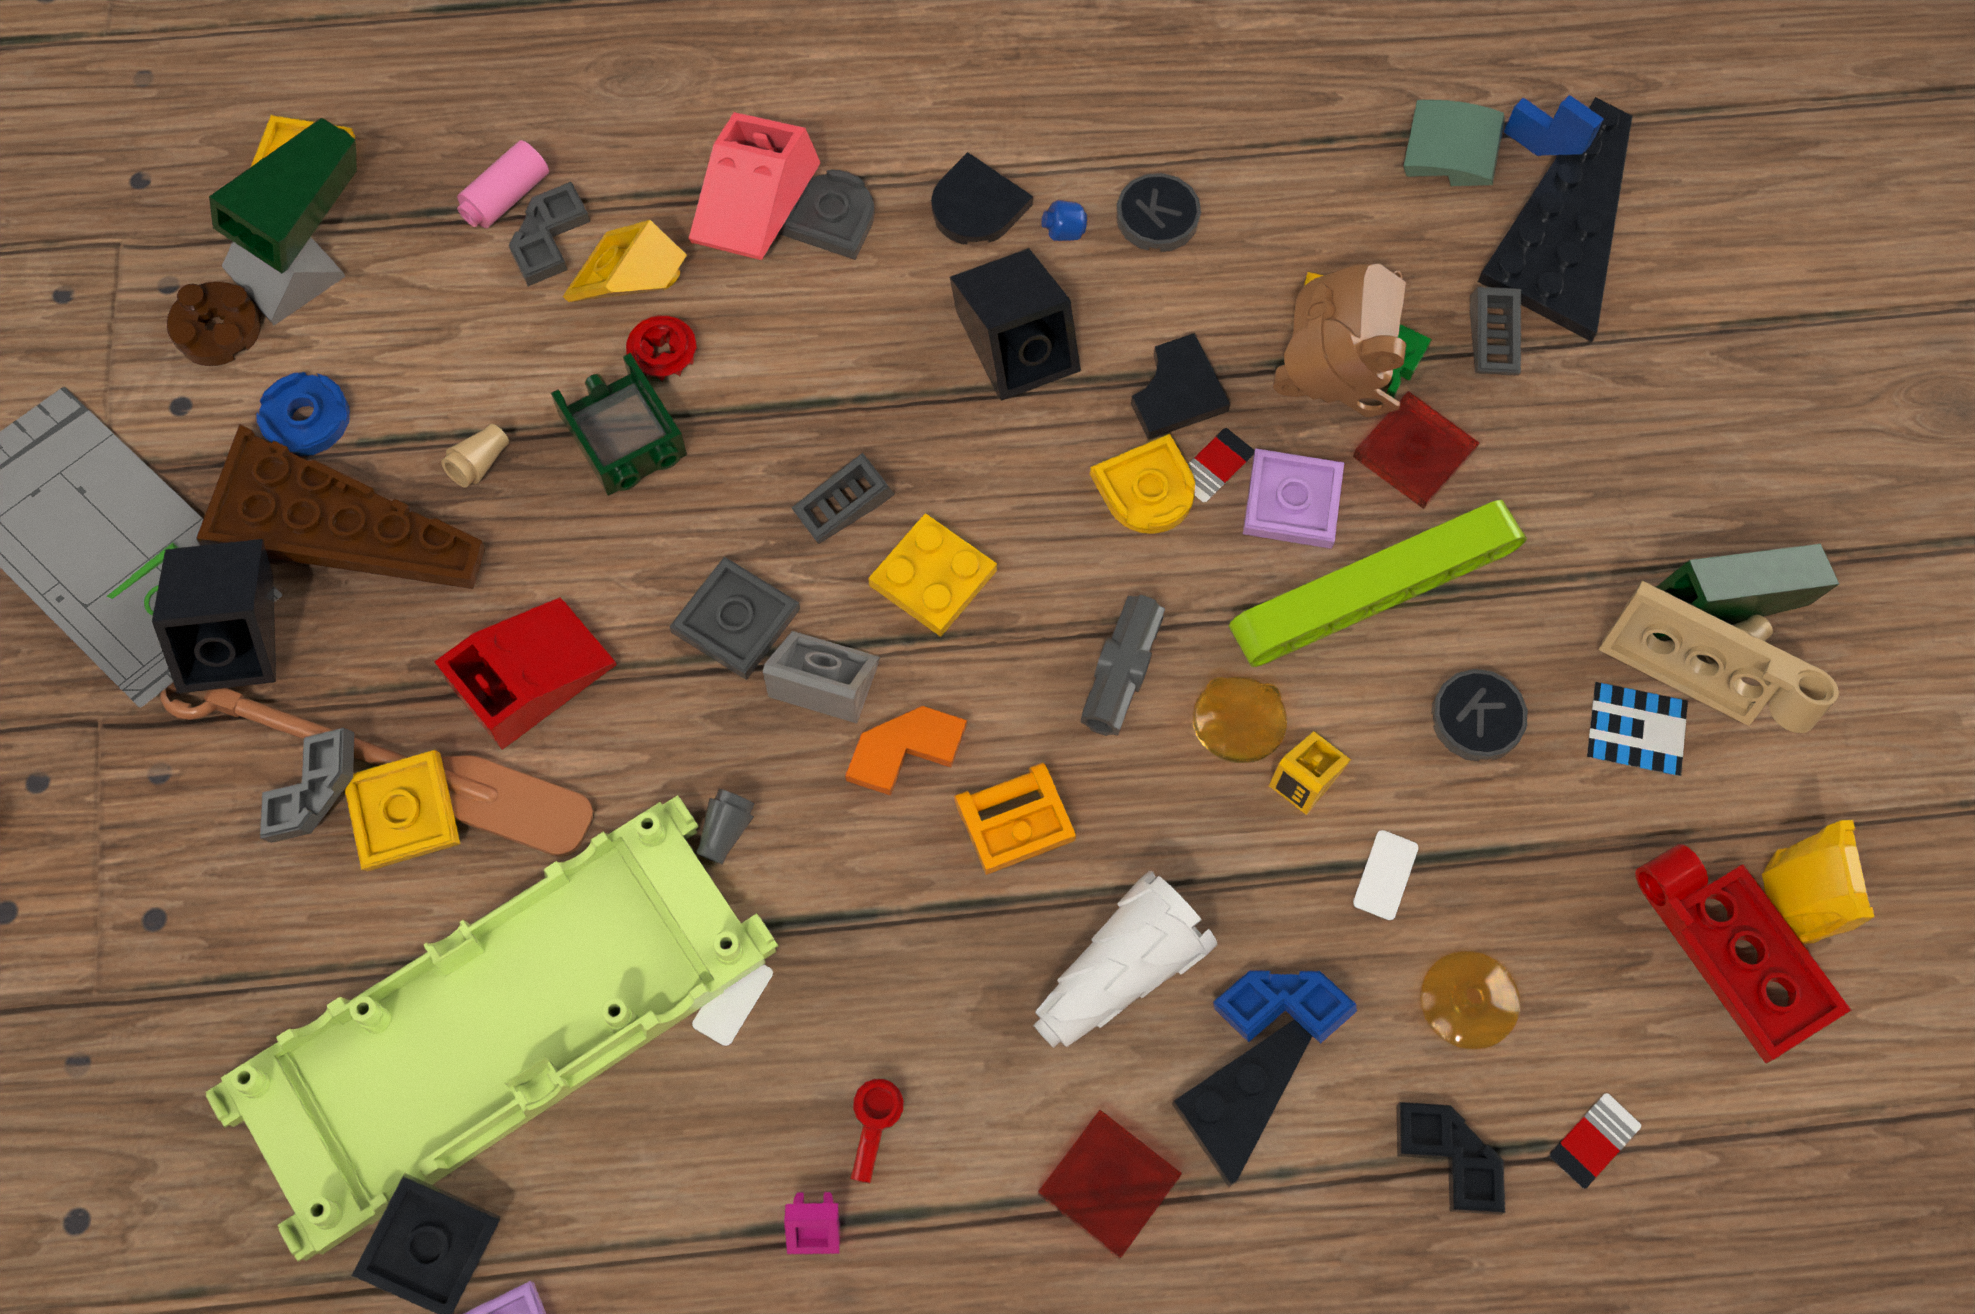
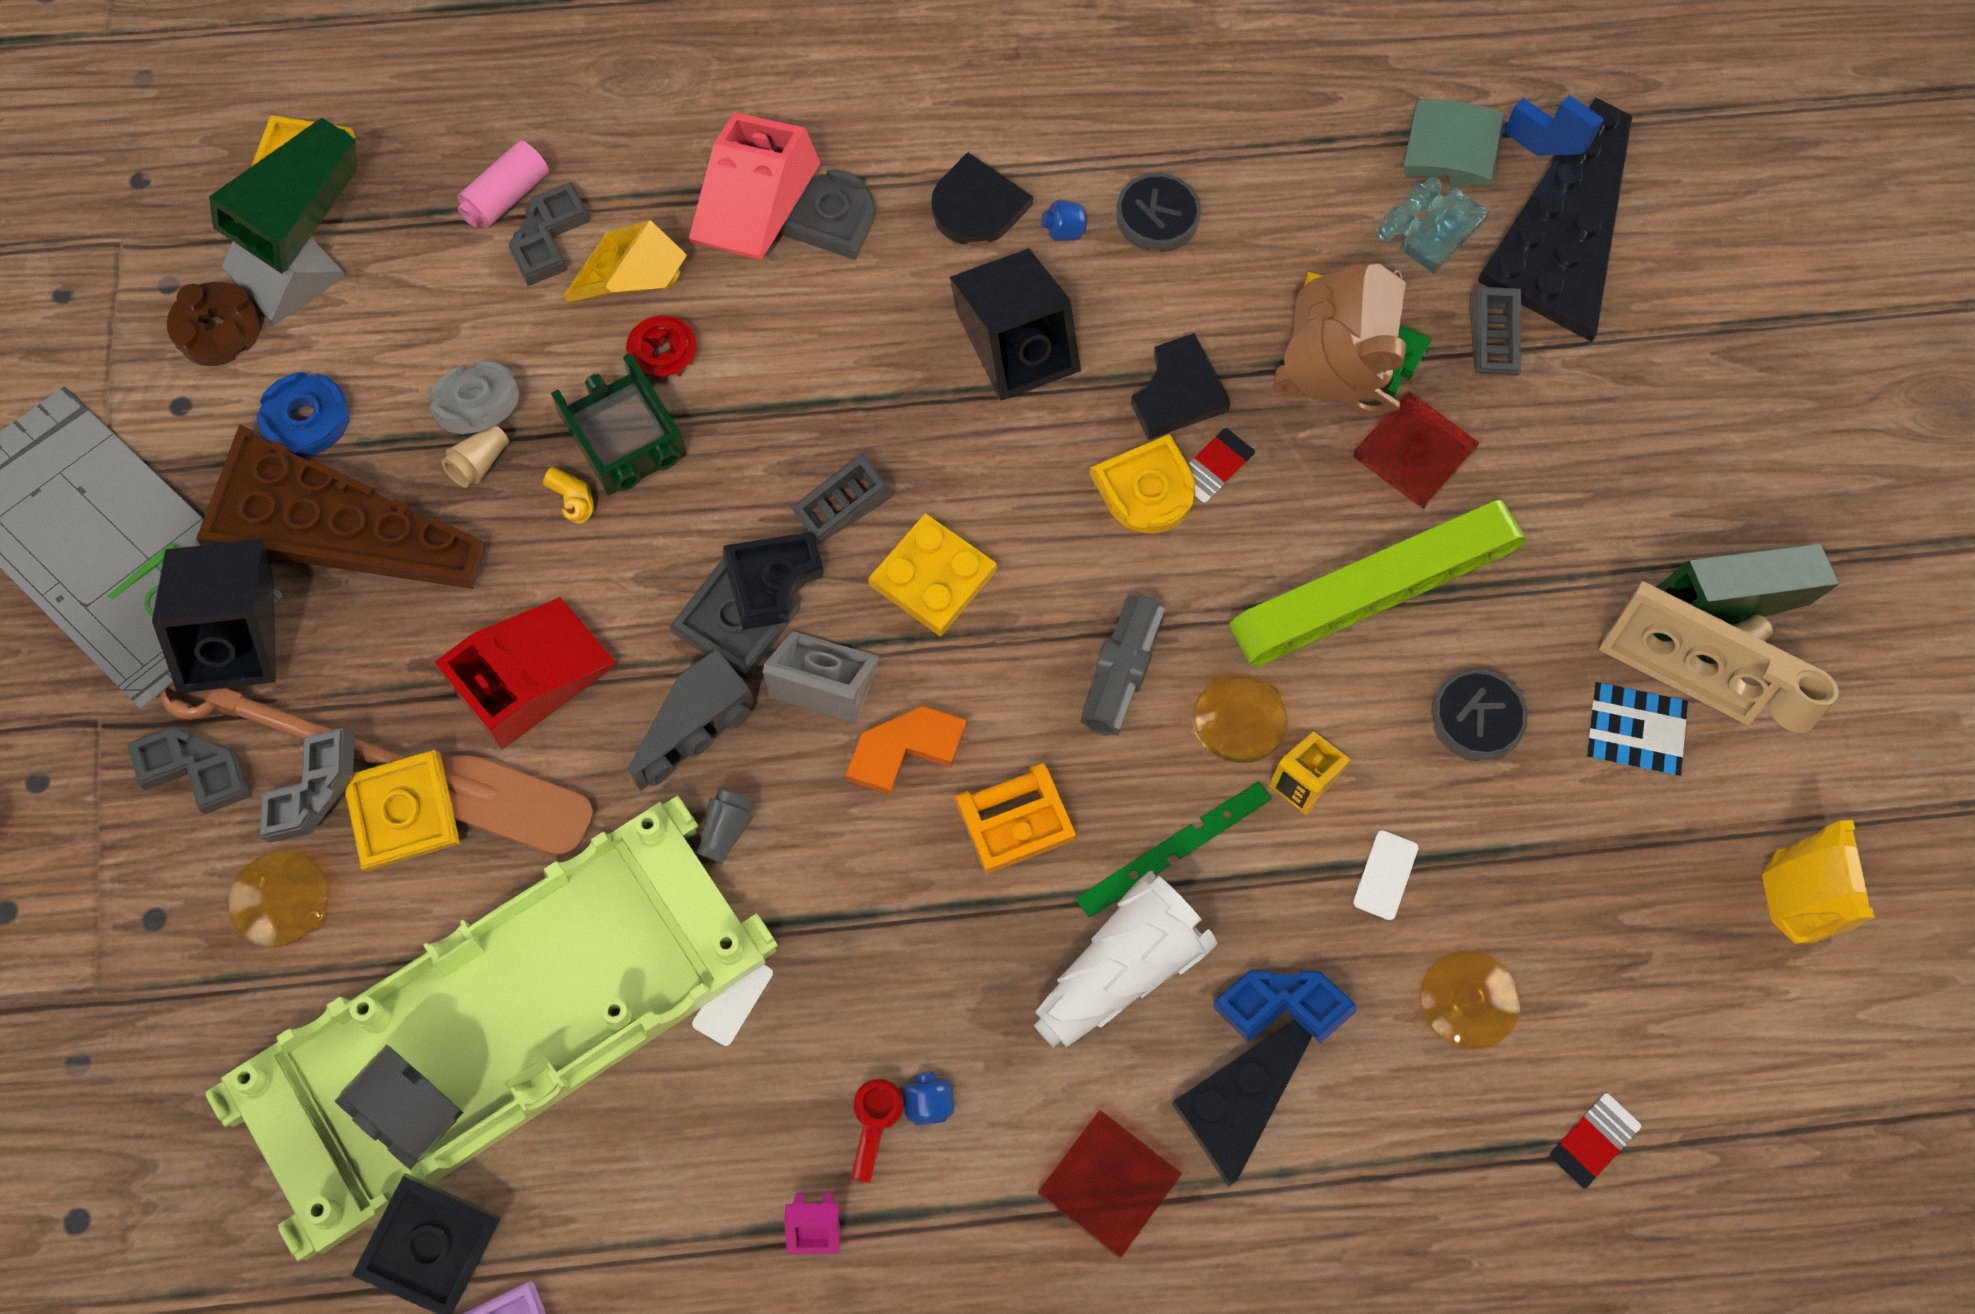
lavender tile [1243,449,1344,549] -> none
black tile [1396,1102,1505,1215] -> none
red hinge [1635,844,1851,1064] -> none
none -> dark grey tile [127,726,251,815]
none -> clear yellow dish [228,851,329,947]
none -> dark grey brick [335,1044,464,1170]
none -> light grey tile [429,361,520,434]
none -> yellow arm [543,466,594,524]
none -> dark grey slope [628,649,755,791]
none -> black tile [723,532,824,630]
none -> blue piece [903,1072,954,1125]
none -> green piece [1076,782,1272,918]
none -> clear light blue plate [1377,176,1489,274]

